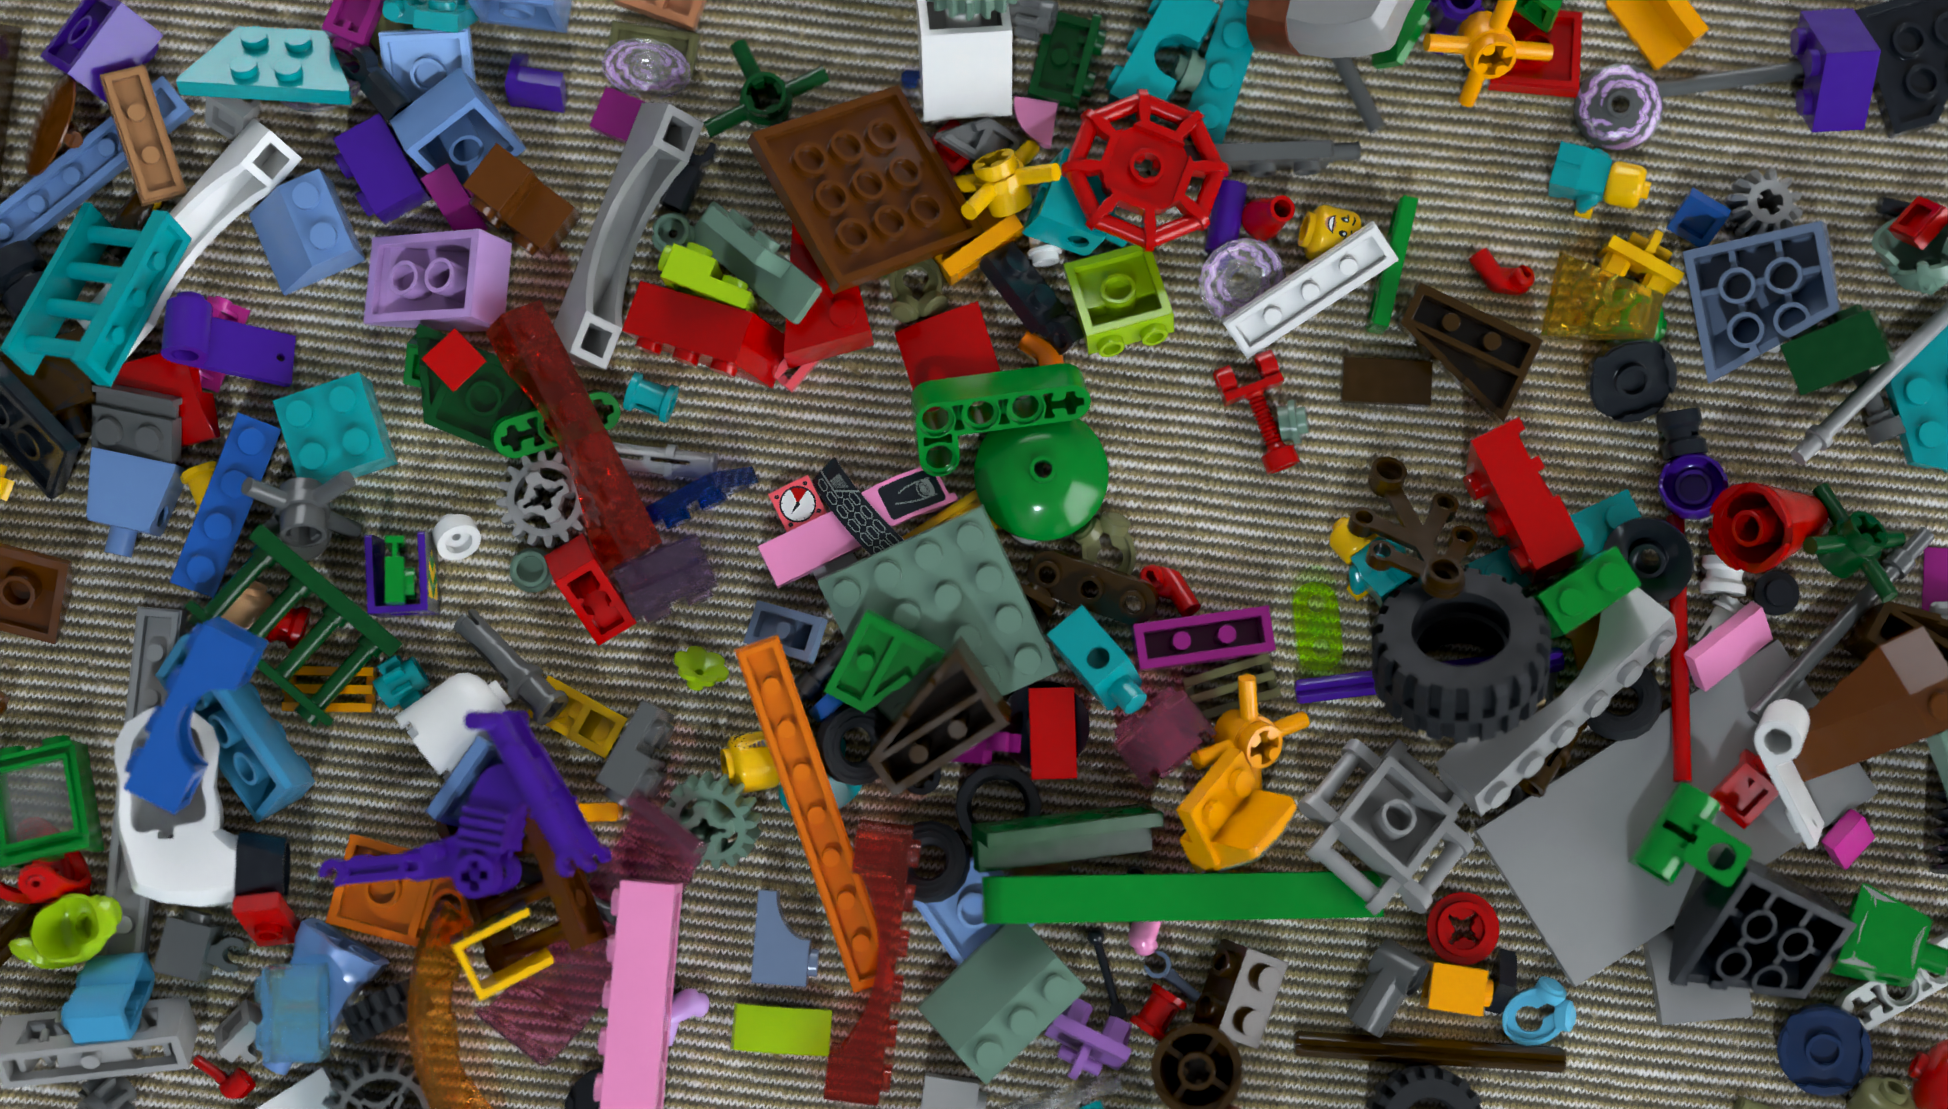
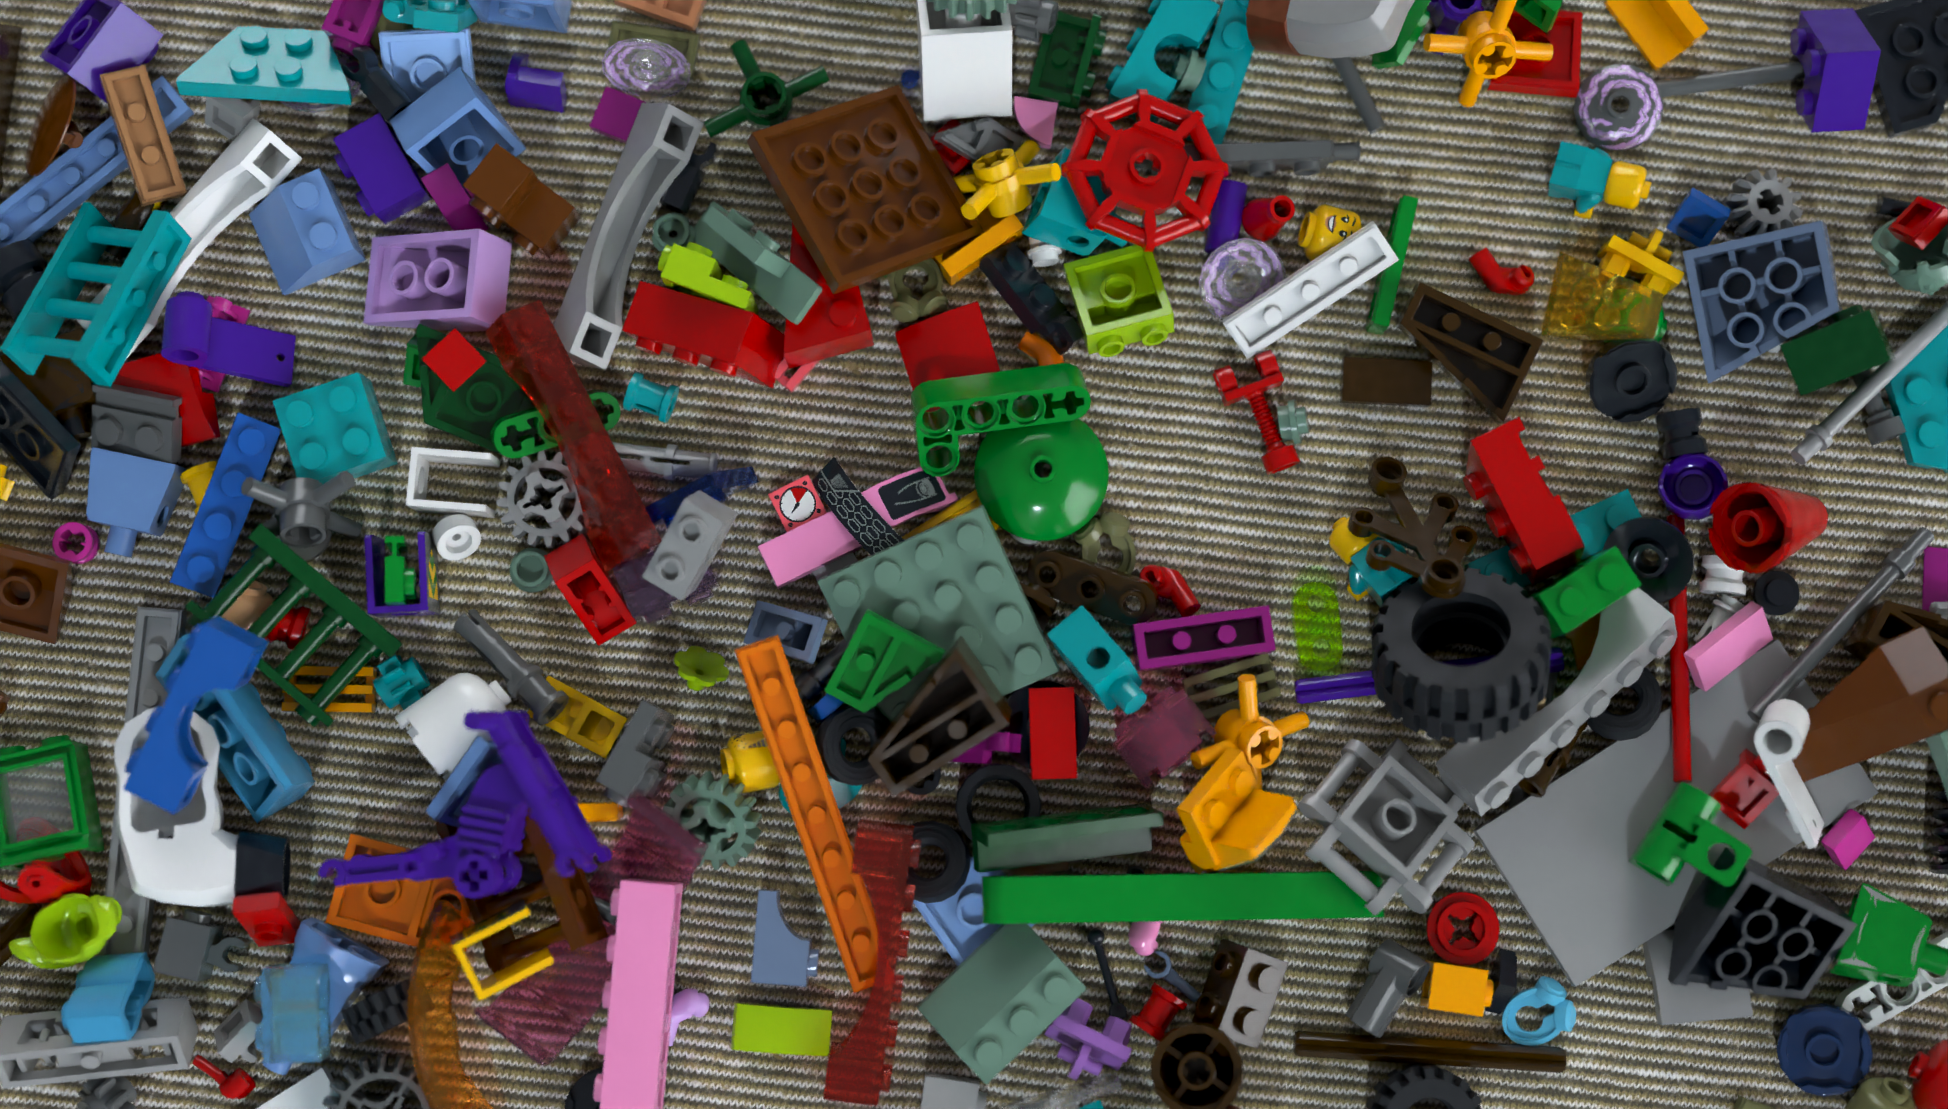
dark green bar [1803,483,1906,603] -> none
none -> dark pink bush [52,522,100,564]
none -> white piece [406,447,500,518]
none -> light grey brick [642,490,738,601]

